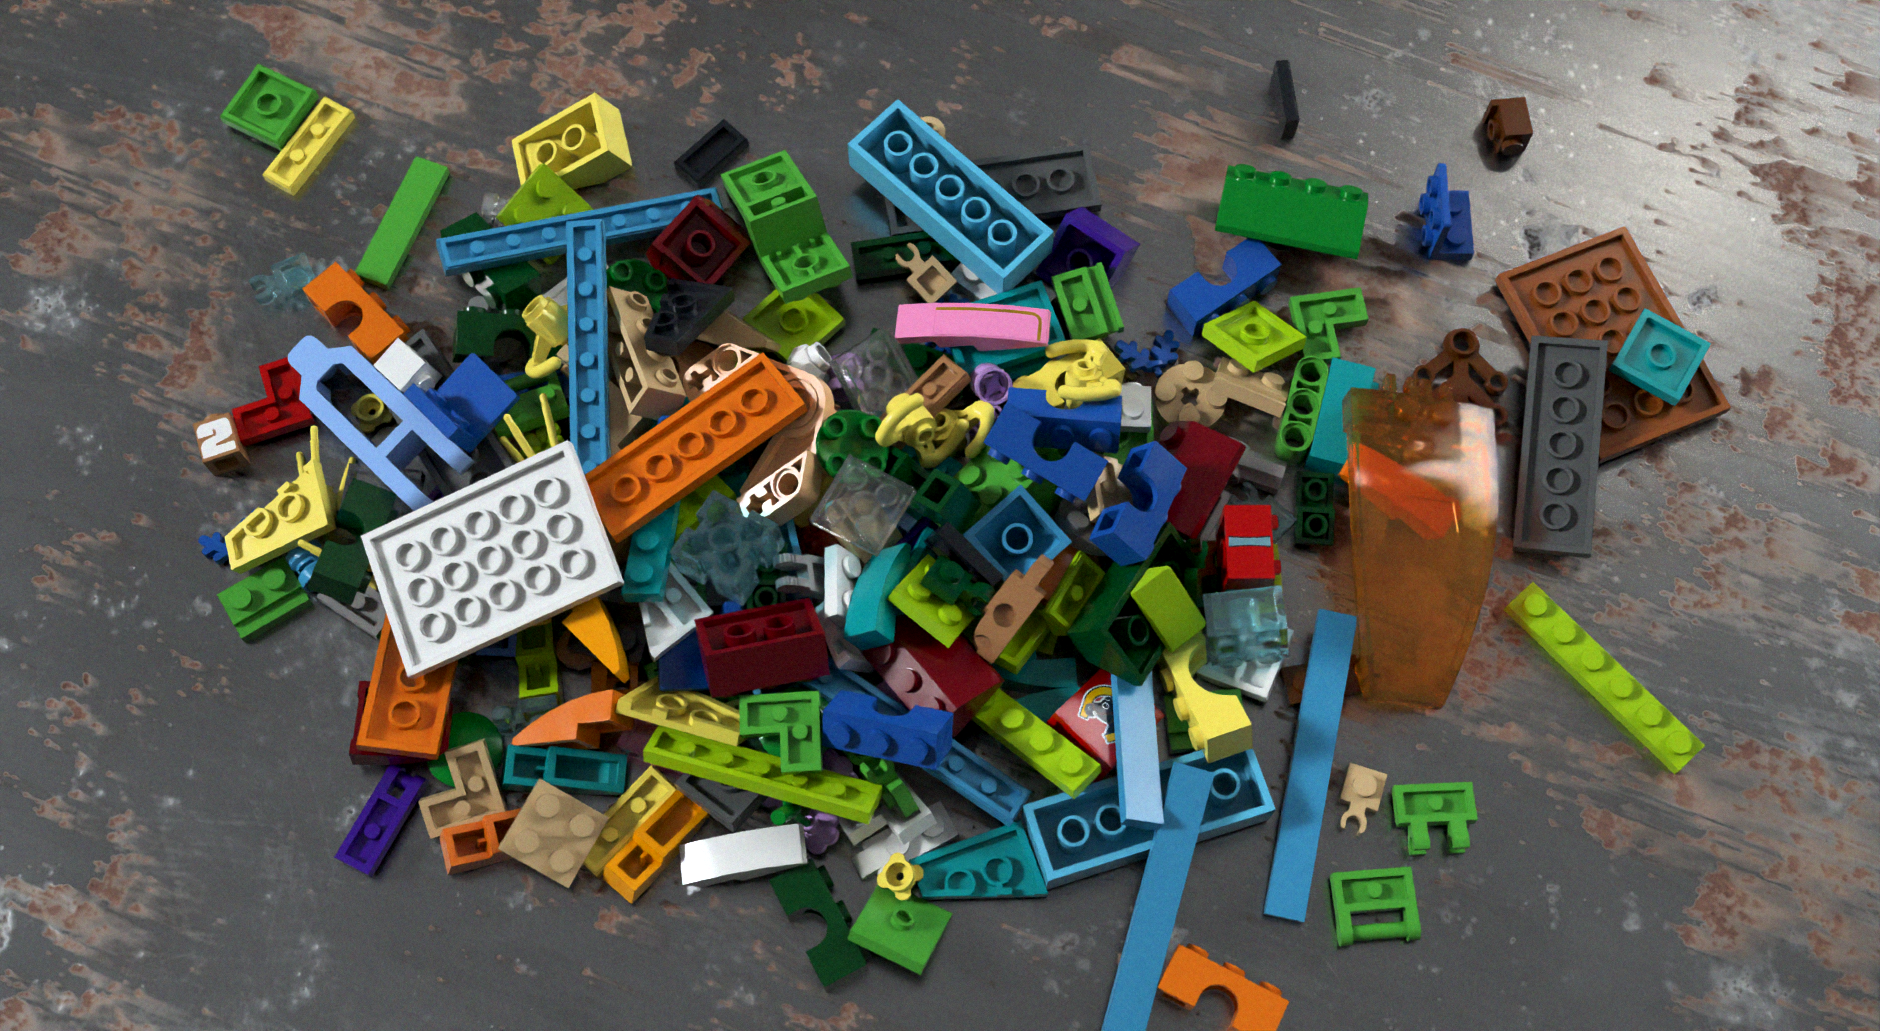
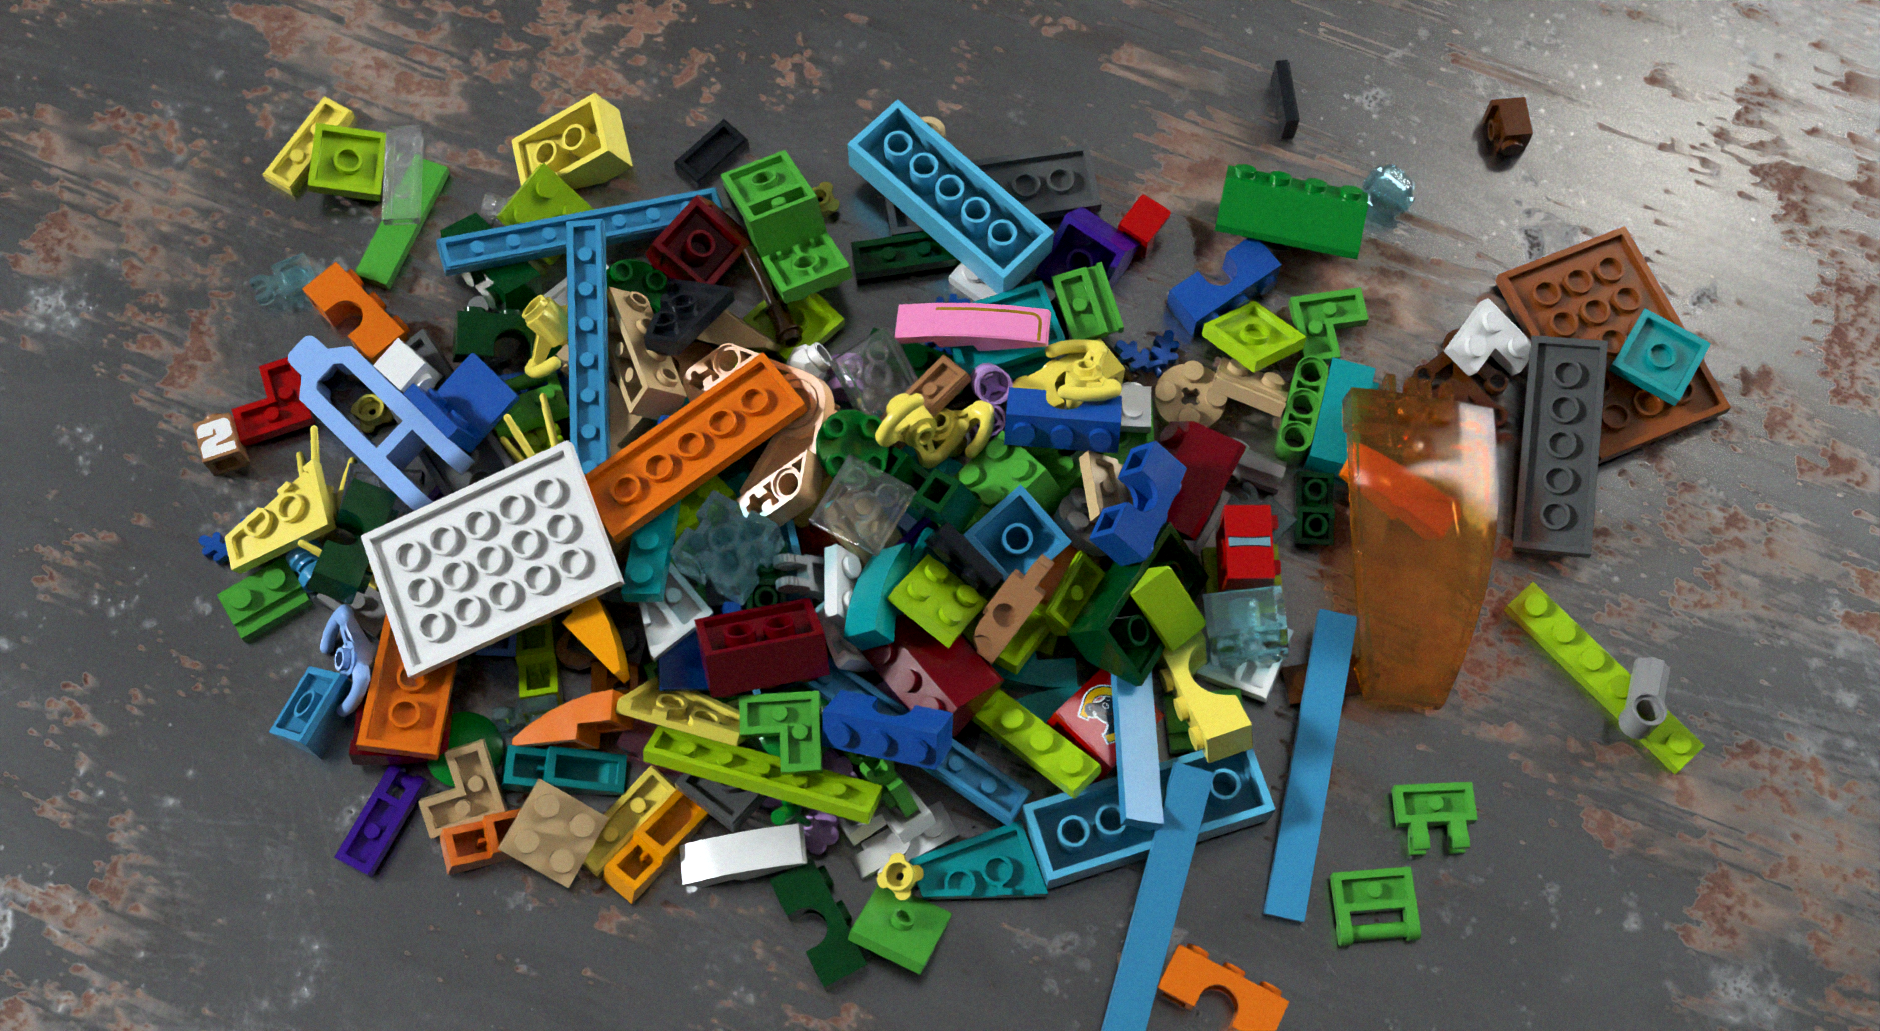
bright green plate [220,64,319,151] -> none
tan plate [896,243,957,303] -> none
dark green plate [920,554,996,616] -> none
blue arch [983,403,1109,504] -> none
dark green plate [1183,538,1221,607] -> none
tan plate [1337,763,1387,837] -> none
blue bracket [1419,163,1474,260] -> none
none -> dark azure slope [269,666,353,759]
none -> lime plate [307,123,388,202]
none -> light blue piece [320,604,379,717]
none -> clear tile [382,125,424,225]
none -> dark brown pin [742,246,803,348]
none -> light yellow plate [812,181,840,218]
none -> red panel [1118,193,1171,259]
none -> clear light blue head [1361,163,1416,217]
none -> white plate [1444,298,1531,376]
none -> light grey piece [1618,657,1670,740]

